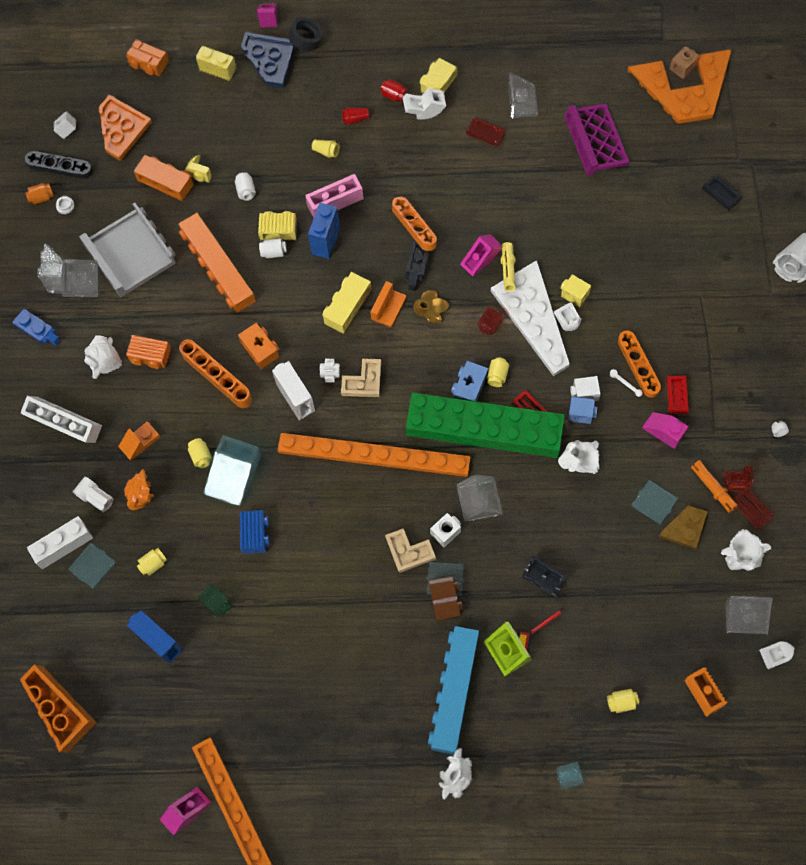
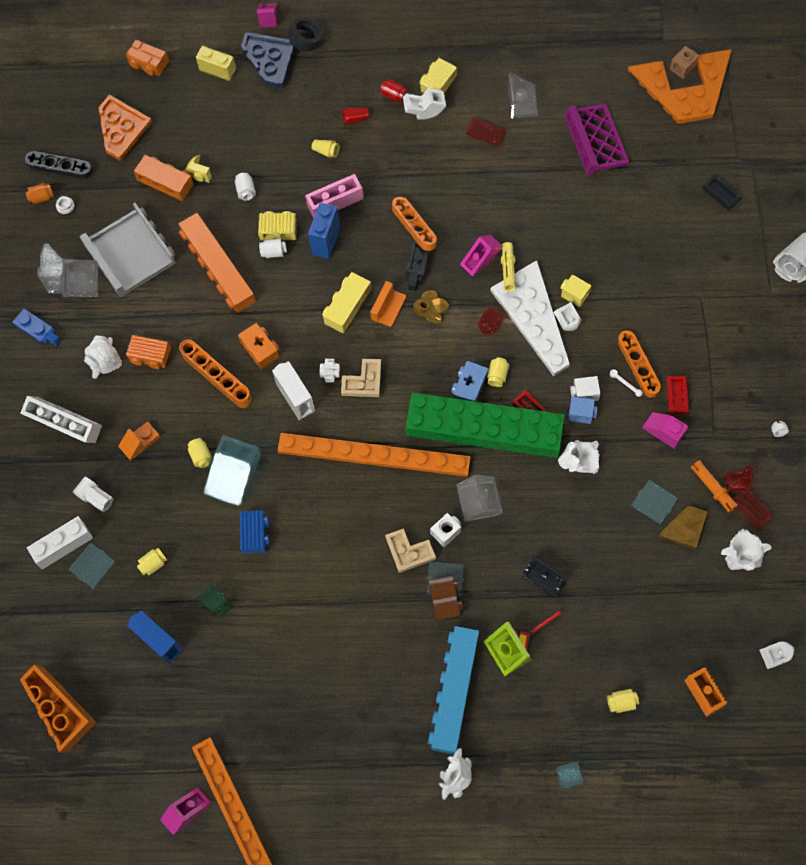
white slope [54,112,76,138] -> none
orange hair [124,469,154,510] -> none
clear slope [725,596,772,634] -> none

